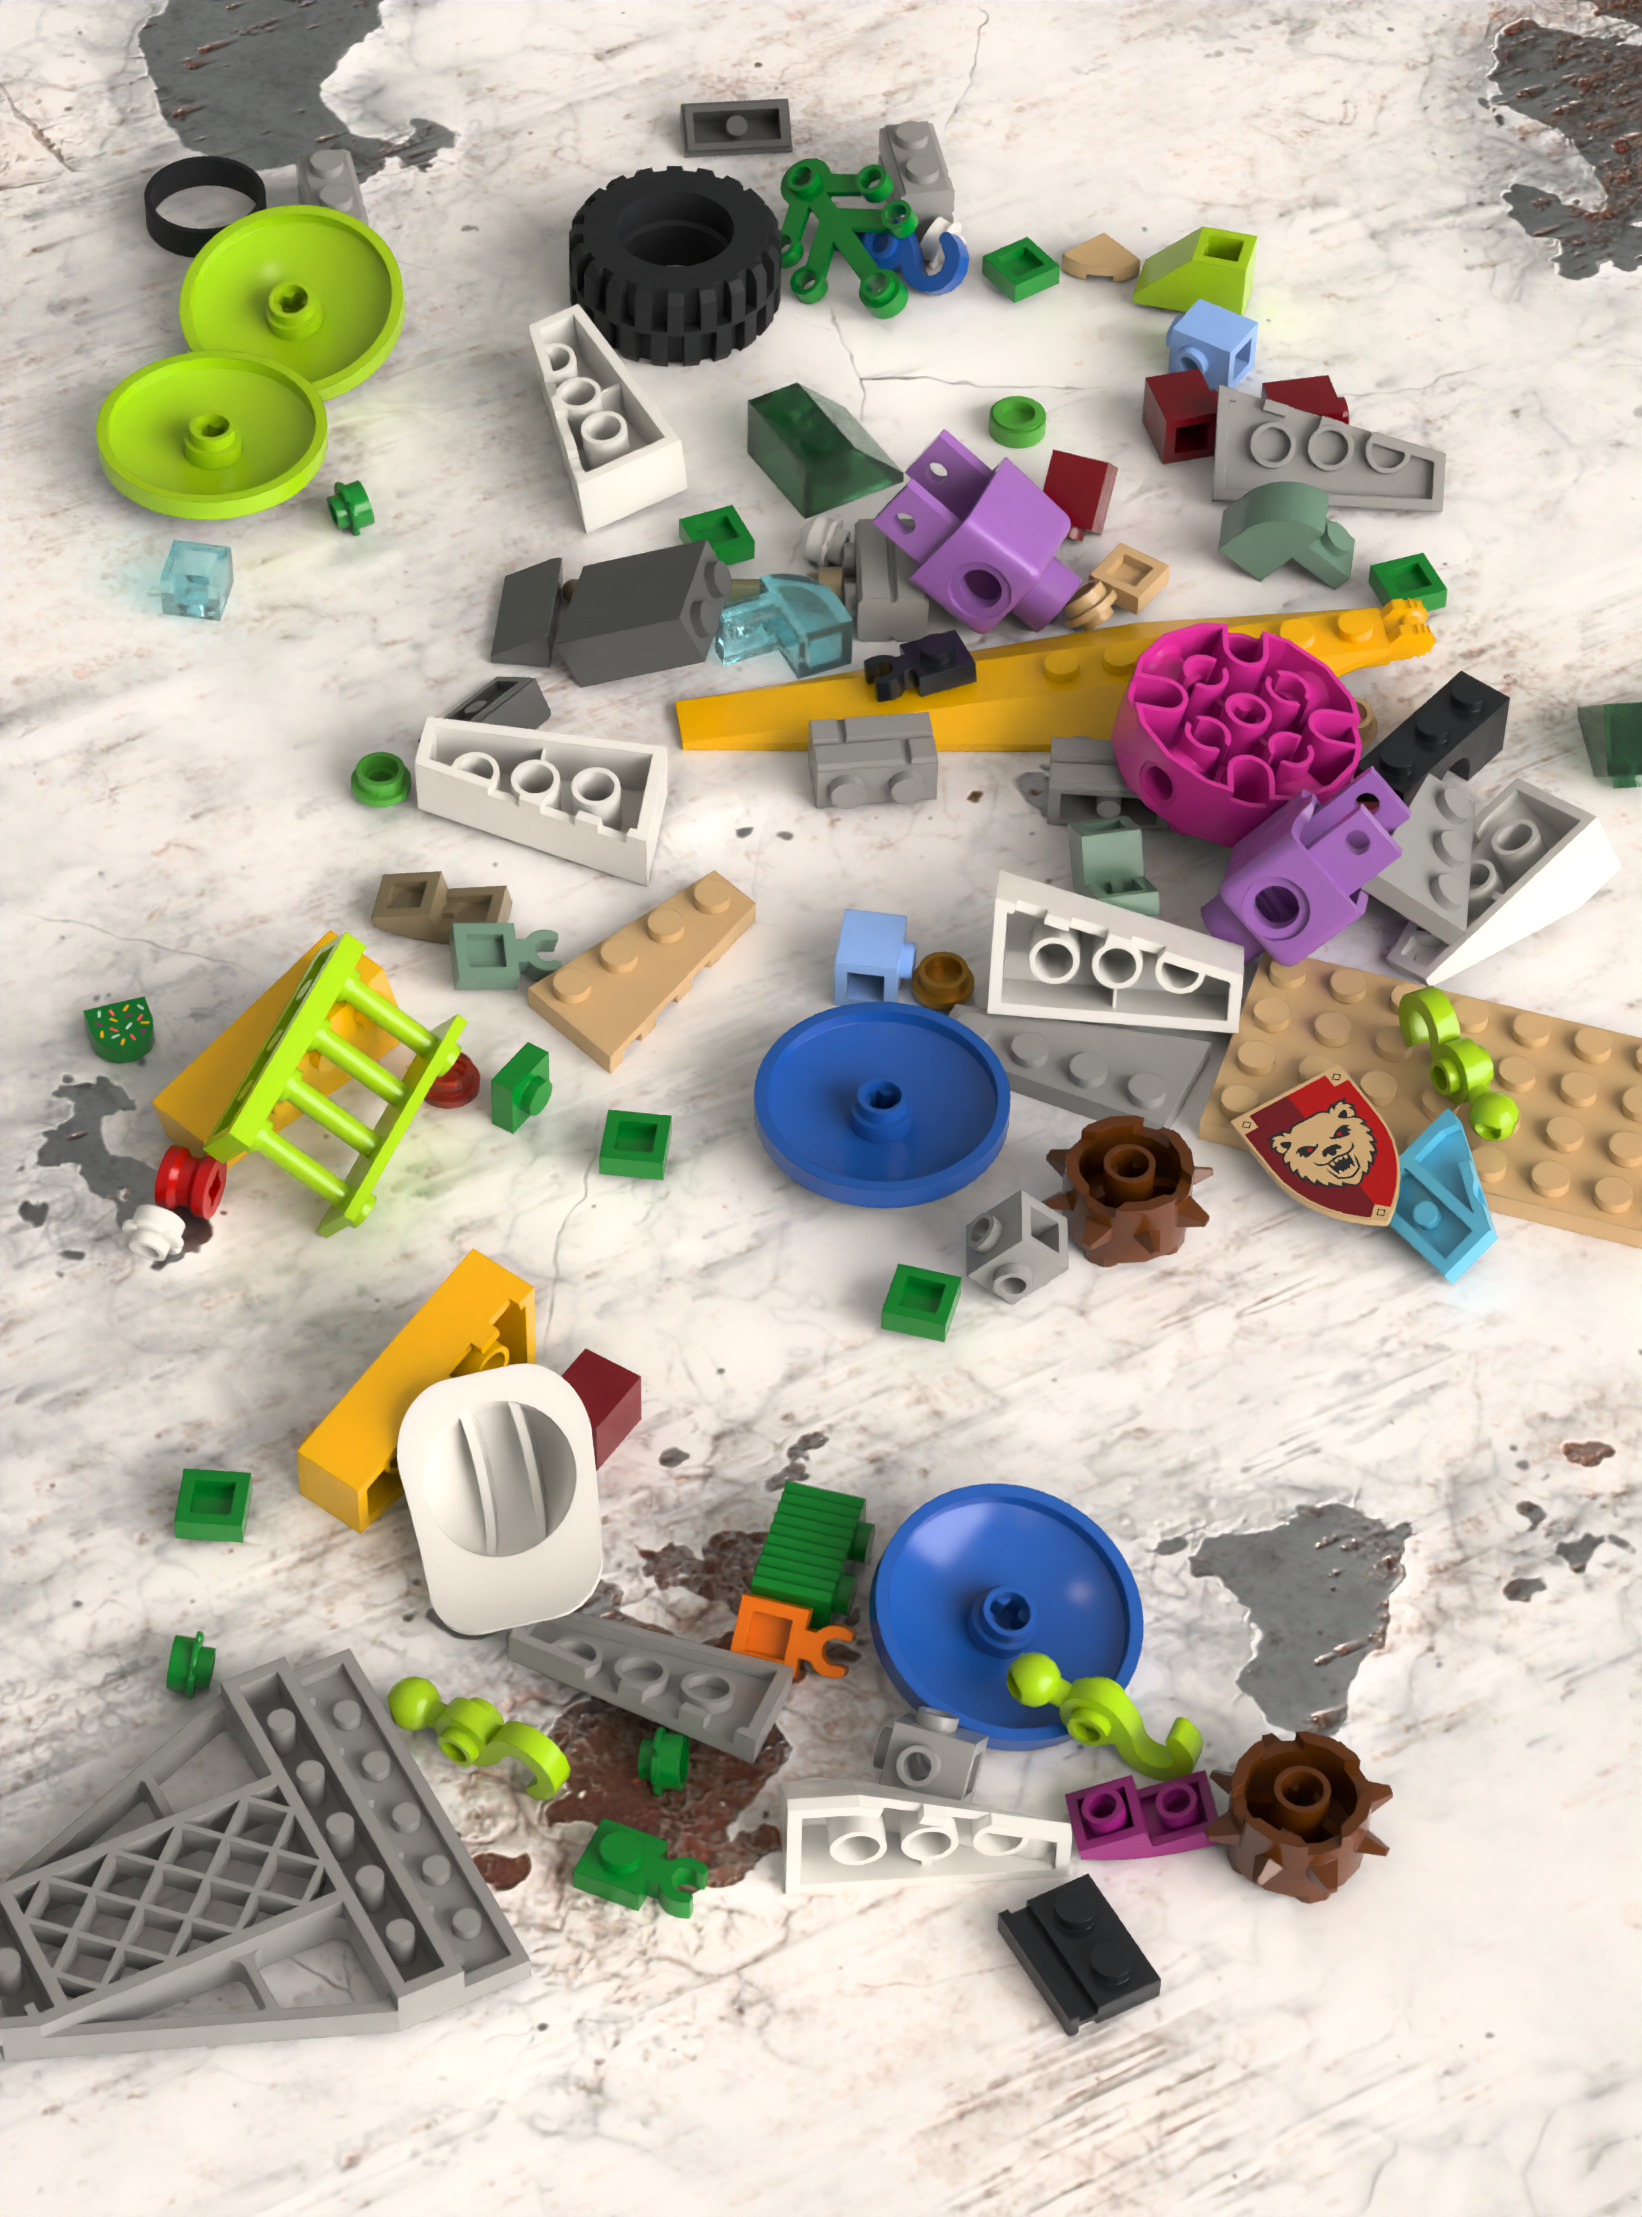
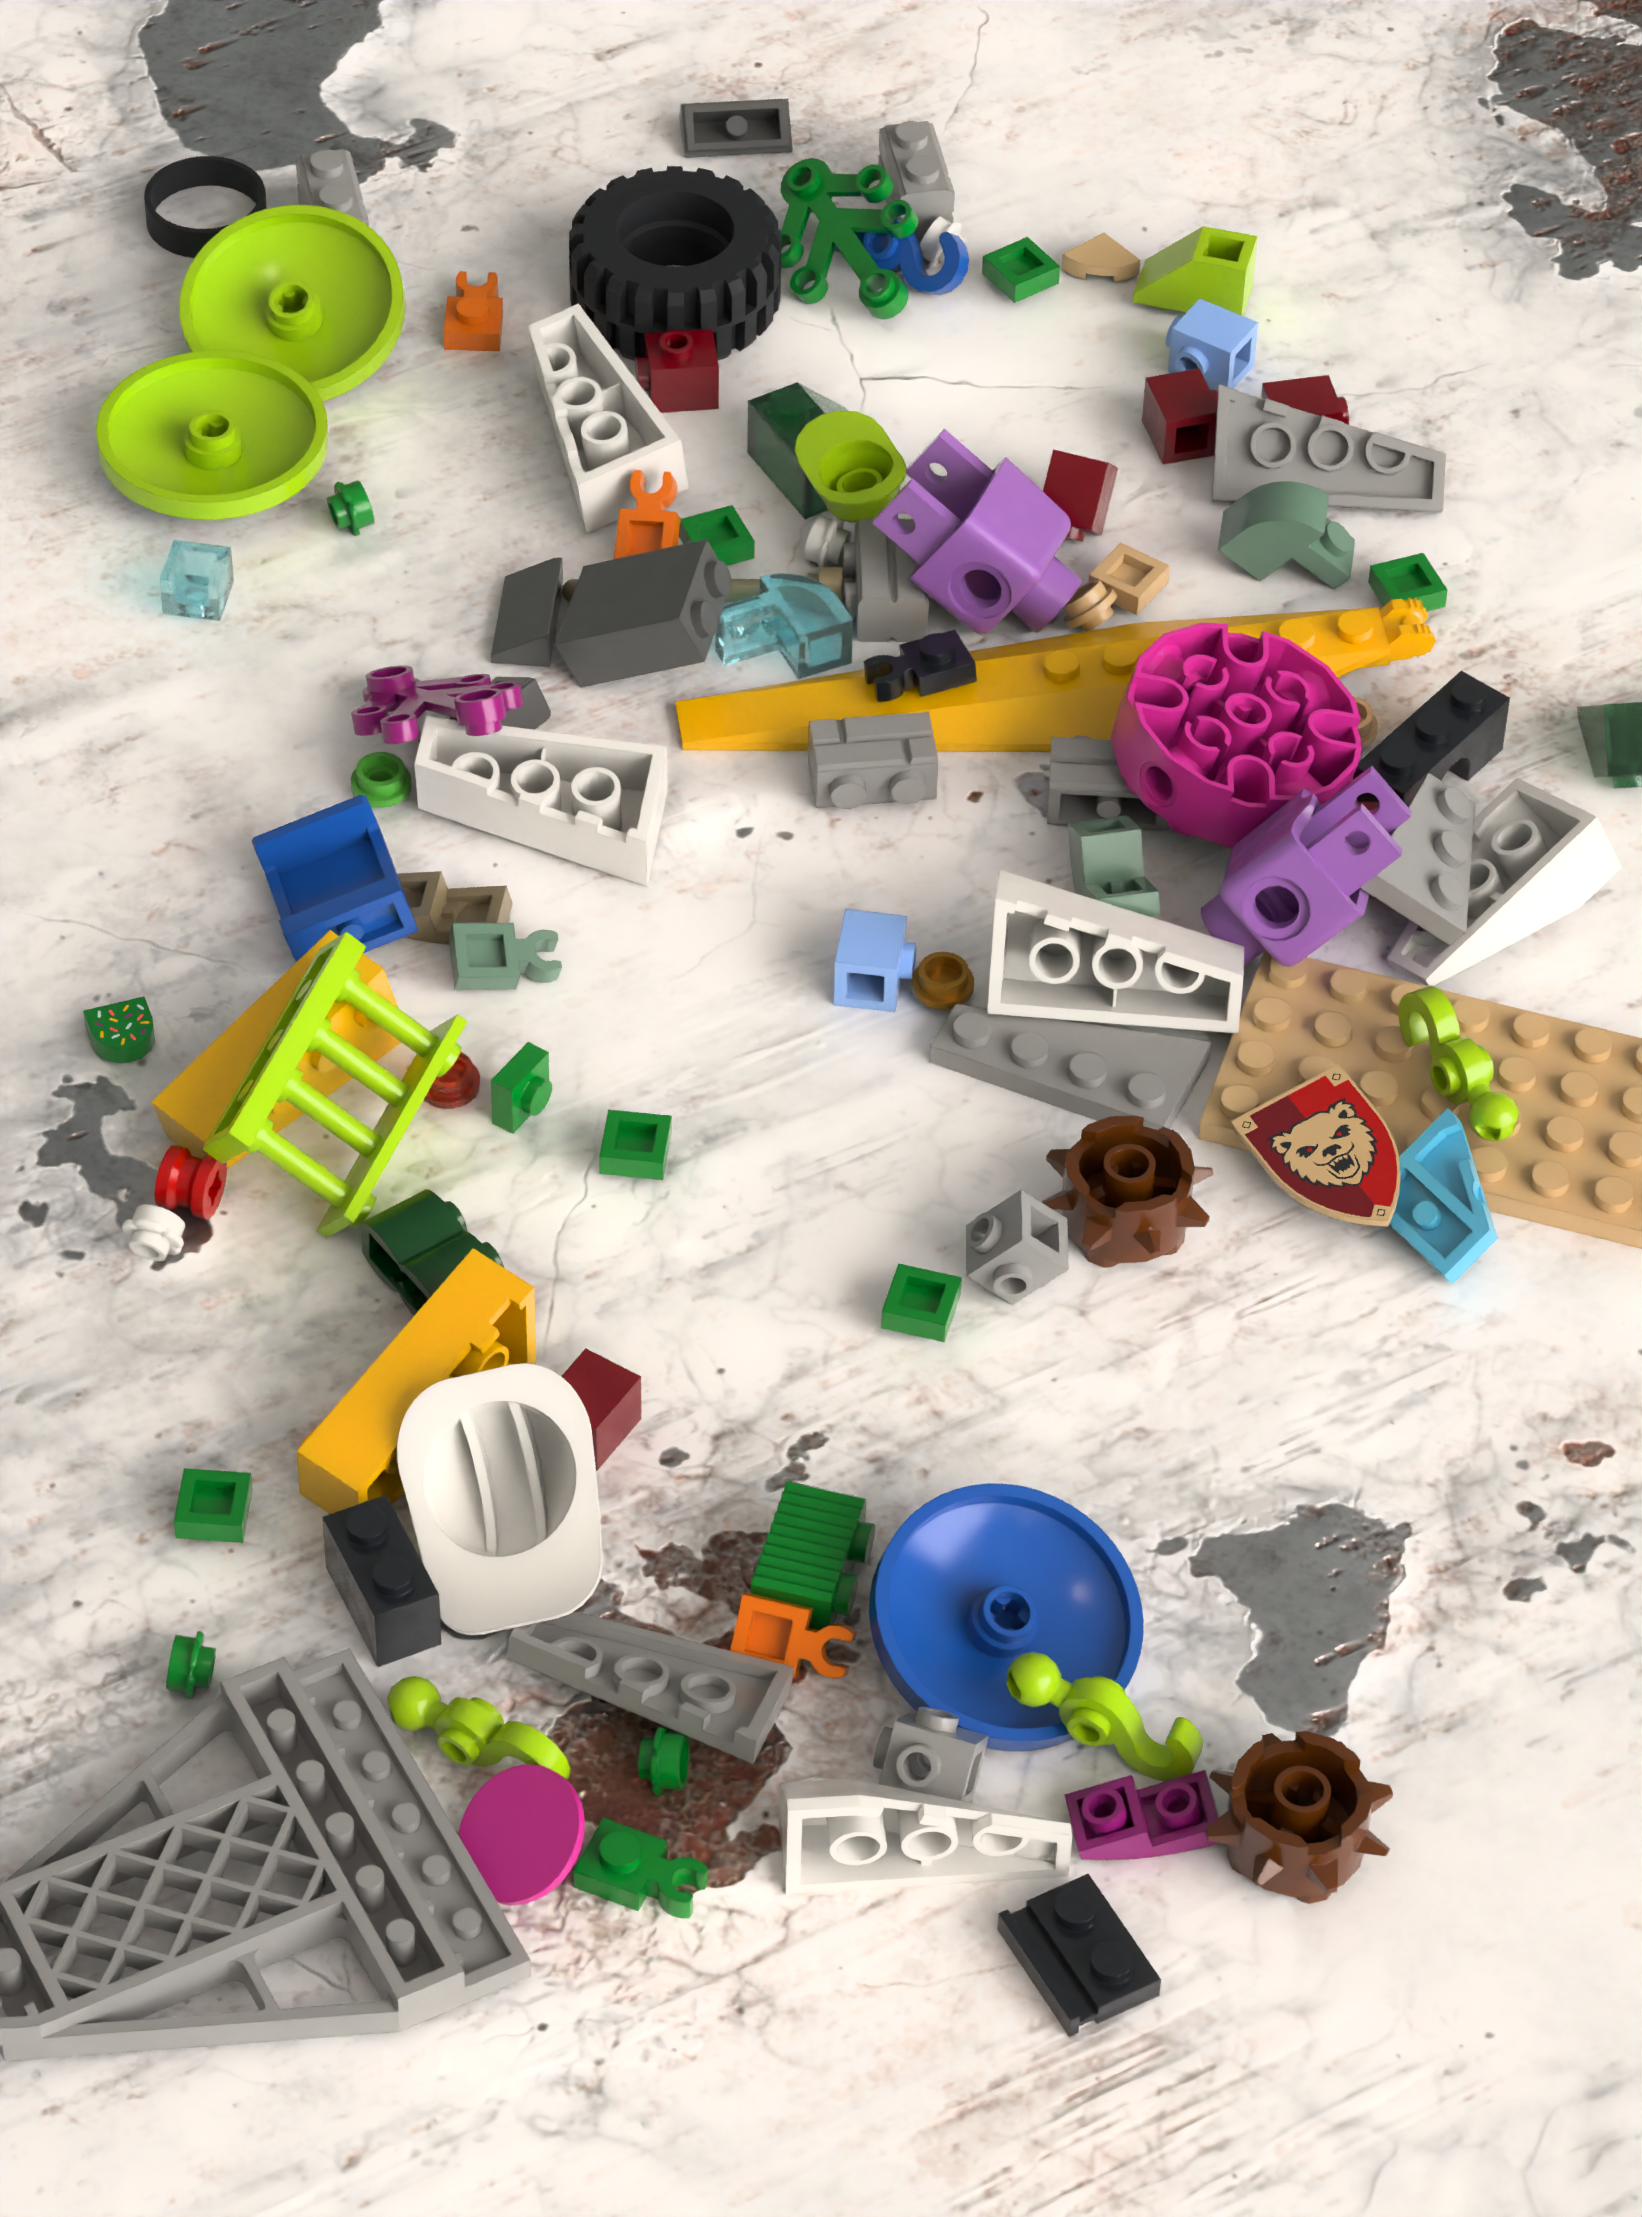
tan wing [528,870,756,1074] -> none
blue dish [754,1002,1011,1208] -> none
bright green tile [989,396,1046,449] -> none
none -> blue panel [252,795,419,962]
none -> black brick [322,1495,442,1667]
none -> magenta plant [351,665,524,744]
none -> dark green brick [362,1189,504,1316]
none -> orange plate [443,271,503,351]
none -> dark pink piece [458,1764,585,1905]
none -> orange plate [613,470,681,559]
none -> dark red brick [635,329,719,413]
none -> lime piece [795,410,907,523]

